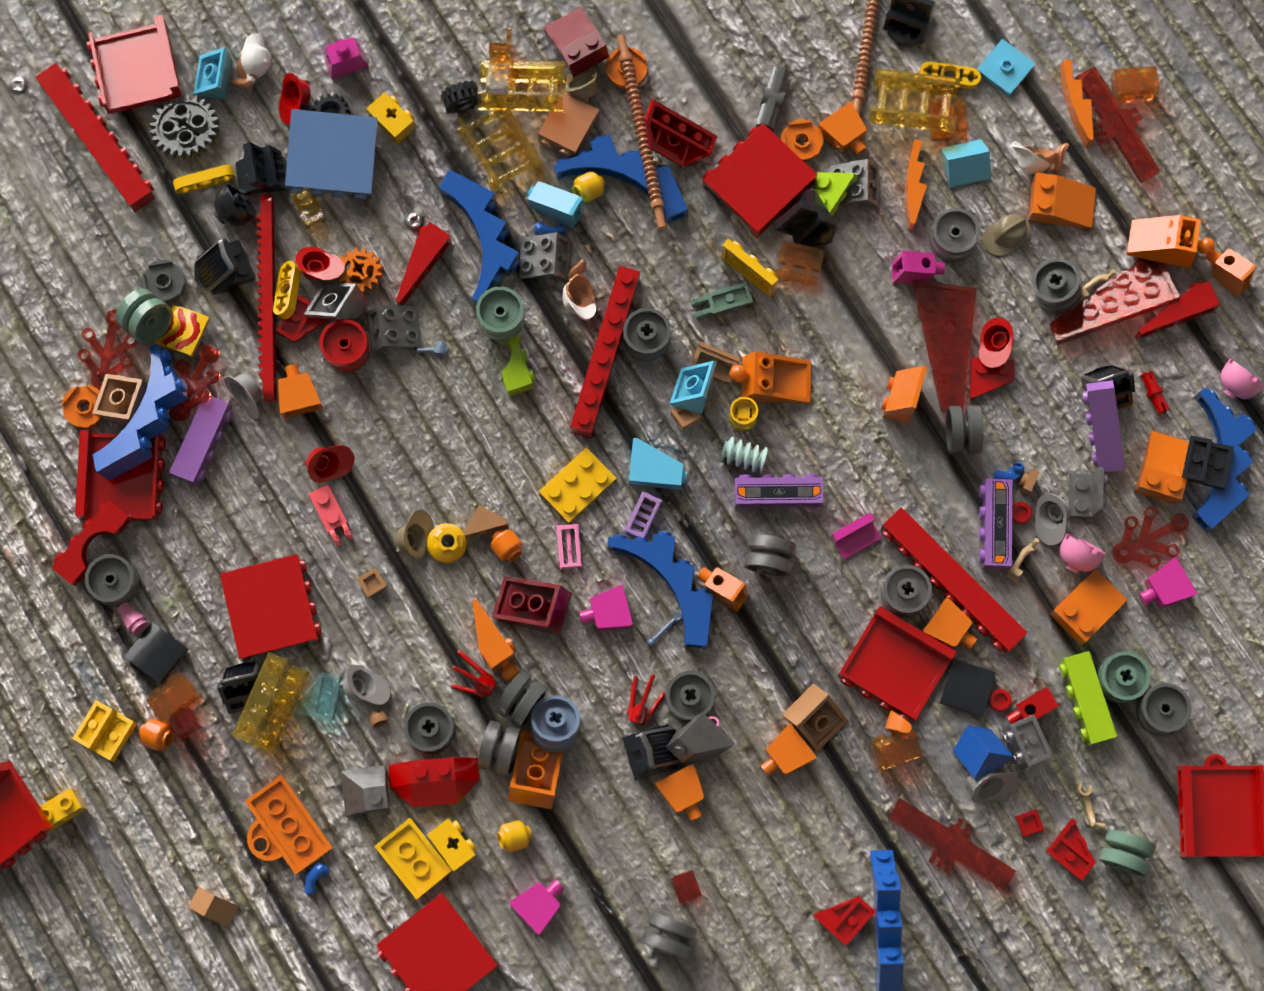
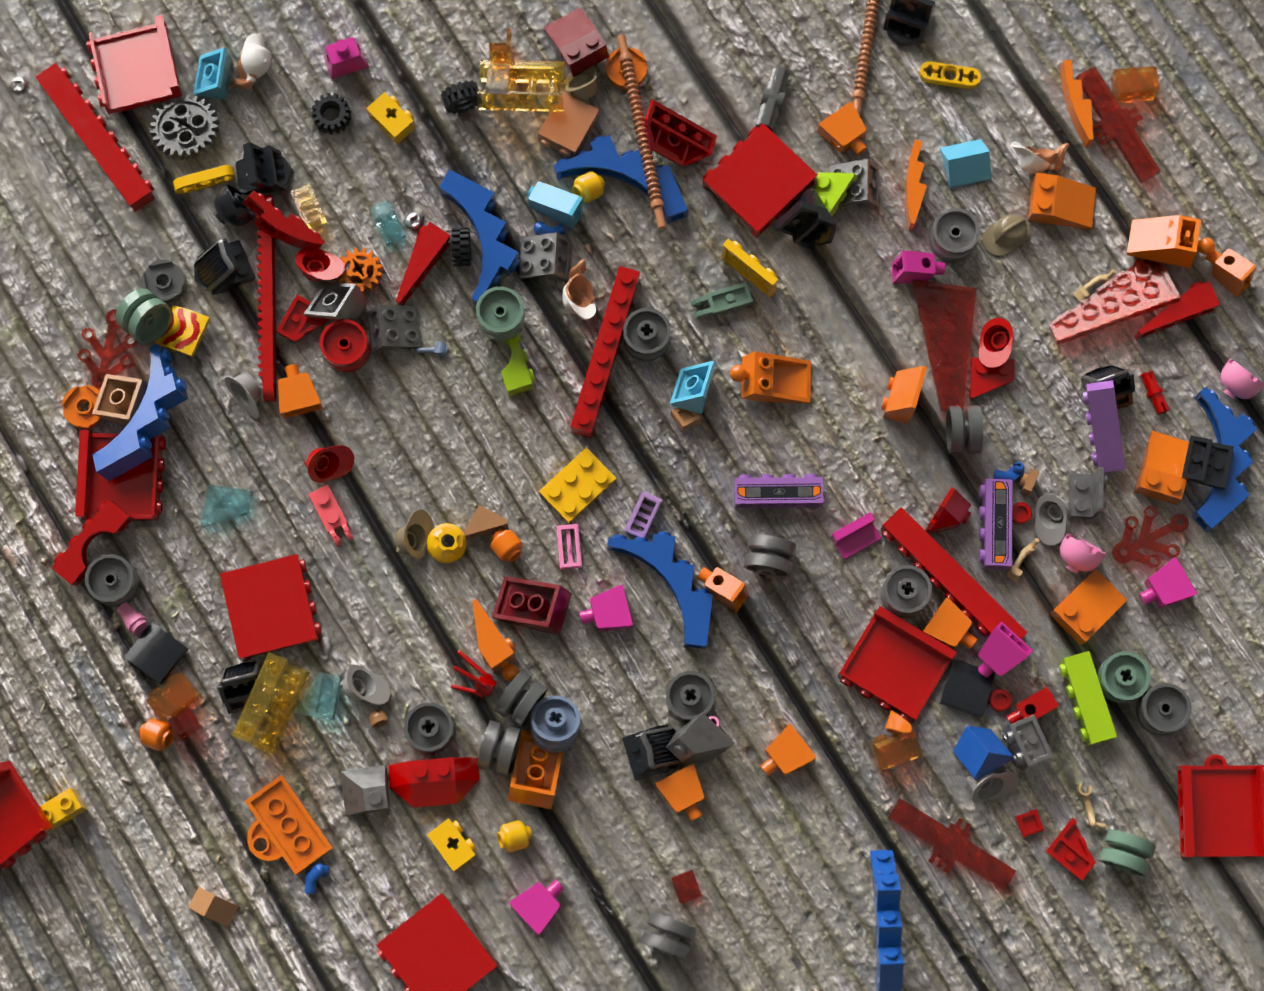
yellow slope [72,700,137,762] -> none
clear red plant [169,345,221,421] -> none
medium lavender brick [169,394,233,487] -> none
yellow beam [273,261,301,320] -> none
red piece [279,73,311,124] -> none
medium blue panel [285,109,377,200] -> none
medium nougat plate [357,567,387,598] -> none
yellow plate [374,818,452,900] -> none
clear yellow fence [456,96,544,196] -> none
red plant [626,674,666,726] -> none
medium azure slope [629,438,687,490] -> none
sand blue hinge [647,612,682,647] -> none
medium nougat hinge [691,342,740,384] -> none
light aqua piece [719,436,768,473] -> none
yellow wheel [729,397,758,432] -> none
clear orange plate [775,241,824,286] -> none
orange plate [781,119,823,162] -> none
medium nougat slope [782,684,848,752] -> none
red wing [813,896,875,946] -> none
clear yellow fence [869,68,960,133] -> none
clear orange plate [927,98,968,142] -> none
medium azure plate [977,39,1036,97] -> none
dark grey wheel [1032,258,1083,313] -> none
none -> clear light blue wing [201,485,253,527]
none -> red slope [243,191,325,249]
none -> clear light blue slope [369,200,406,246]
none -> black tyre [451,227,471,267]
none -> red slope [925,487,971,534]
none -> dark pink torso [978,621,1033,677]

